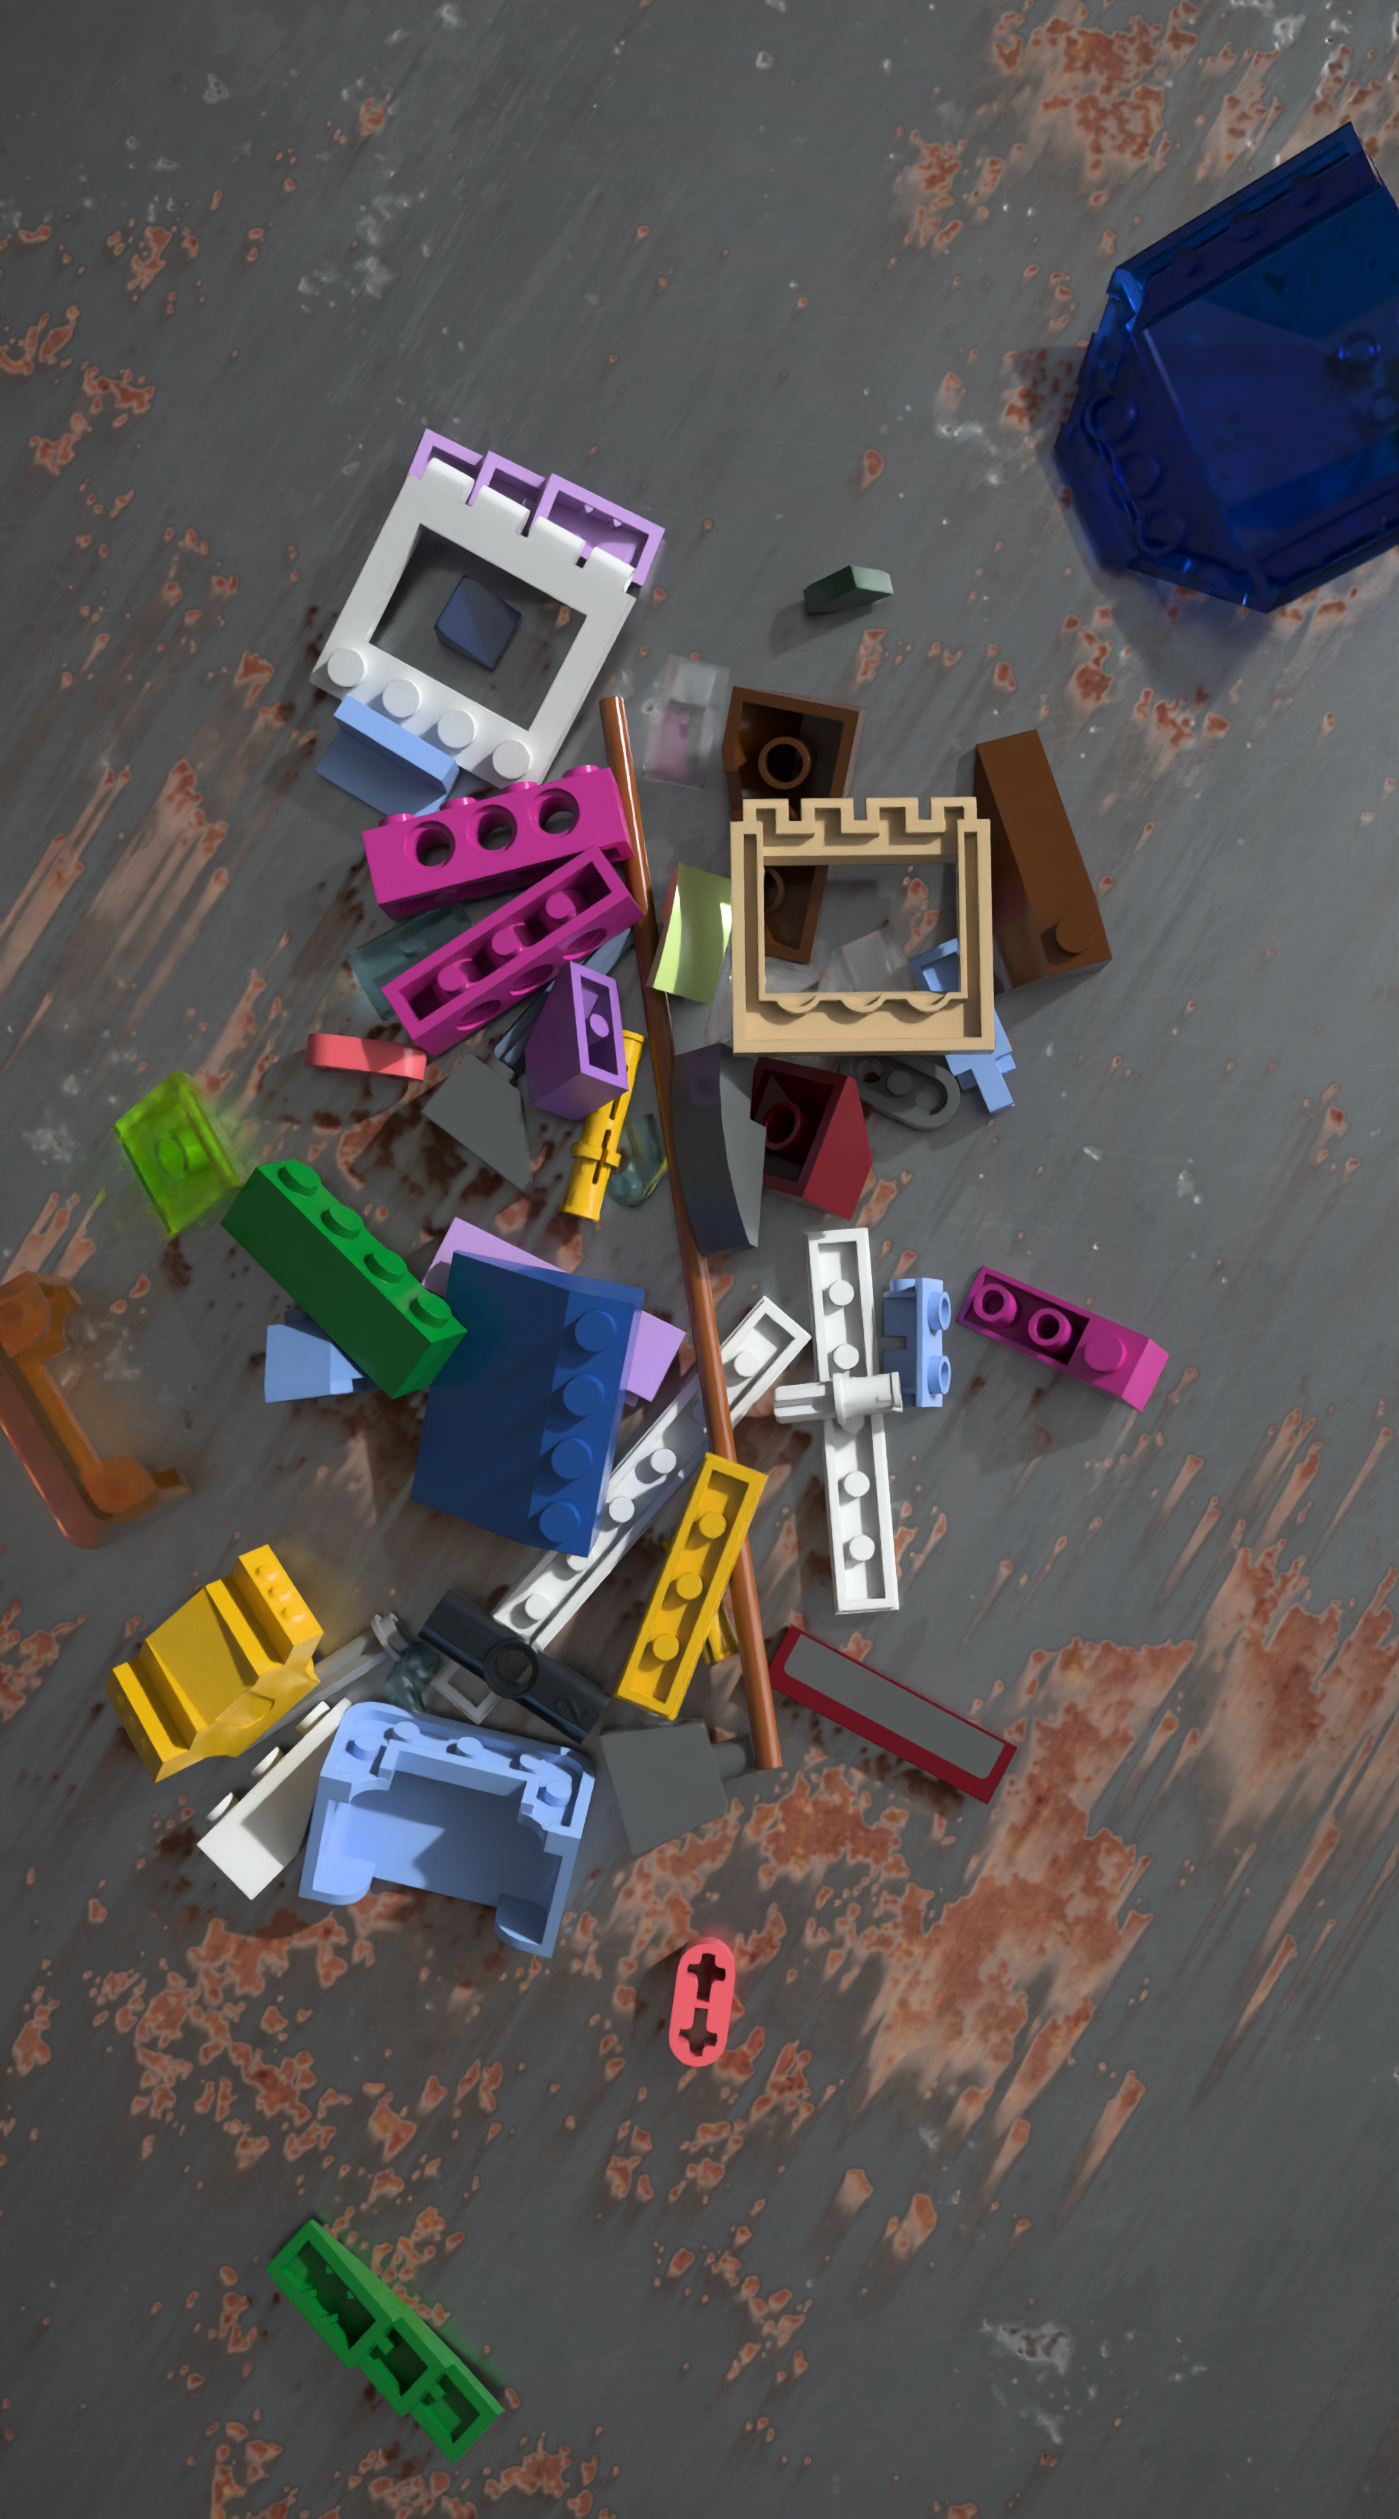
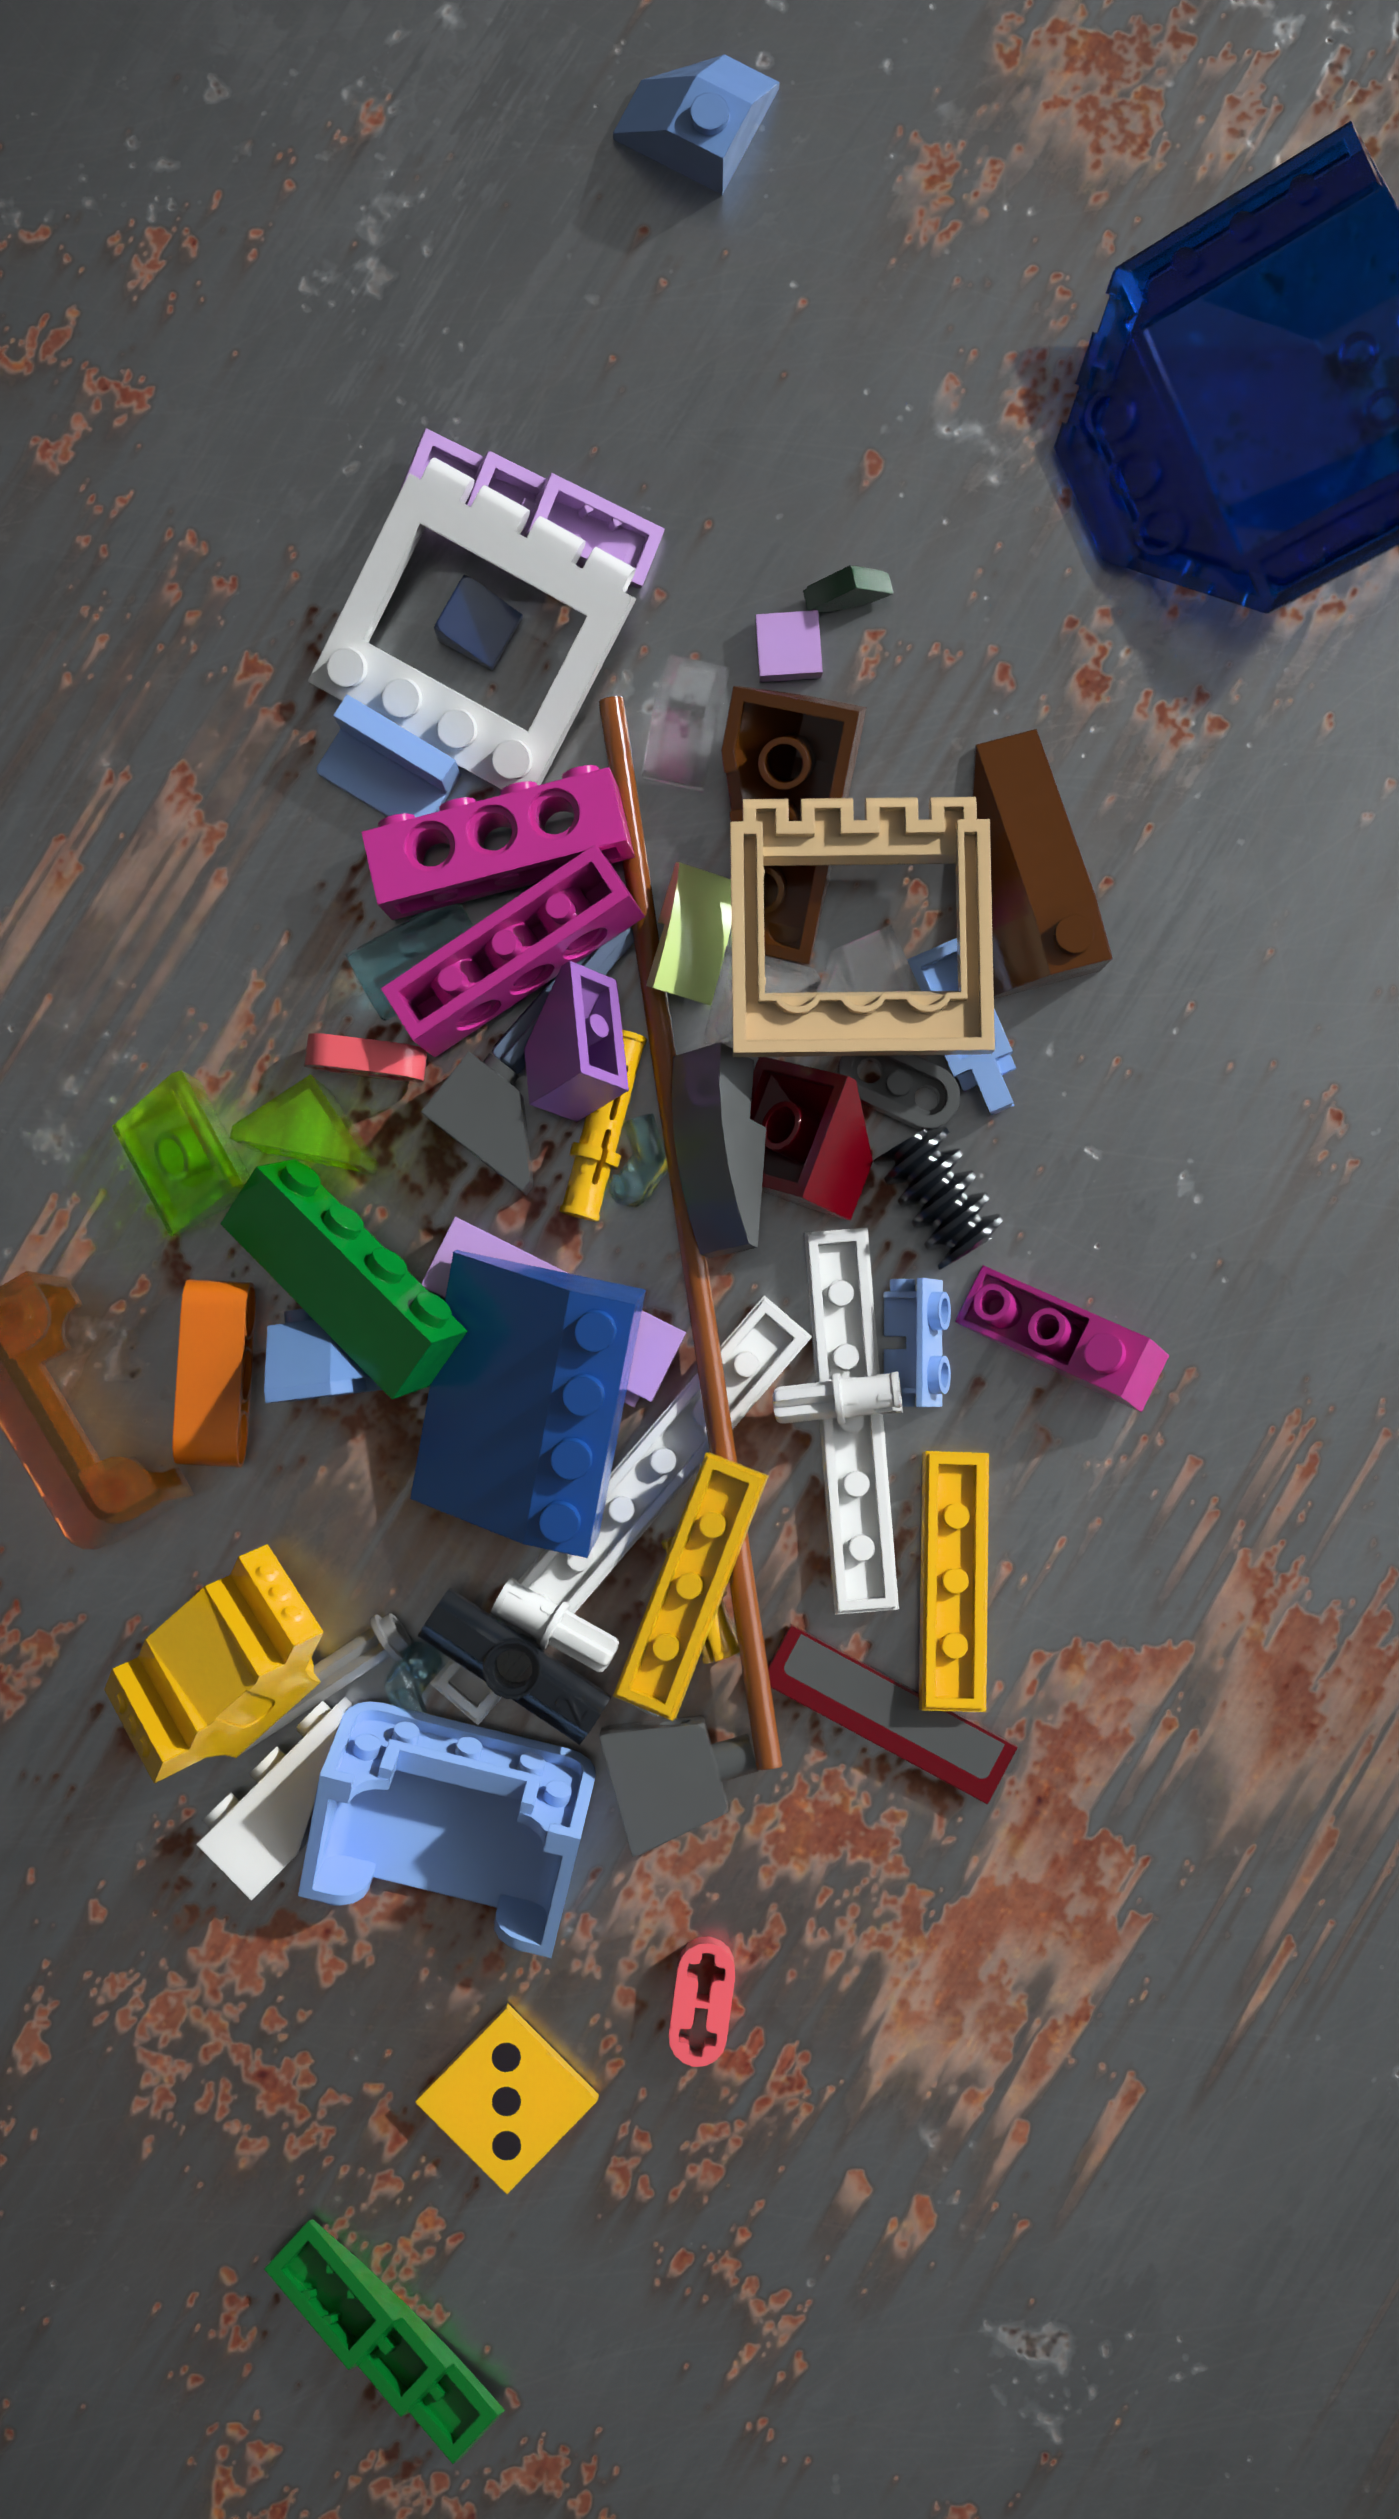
none -> orange beam [172,1279,256,1468]
none -> clear neon green slope [230,1074,379,1176]
none -> yellow tile [415,2003,599,2194]
none -> white axle [491,1577,619,1672]
none -> medium blue slope [613,54,780,195]
none -> lavender tile [755,610,823,682]
none -> black piece [873,1127,1003,1270]
none -> yellow tile [919,1451,989,1712]

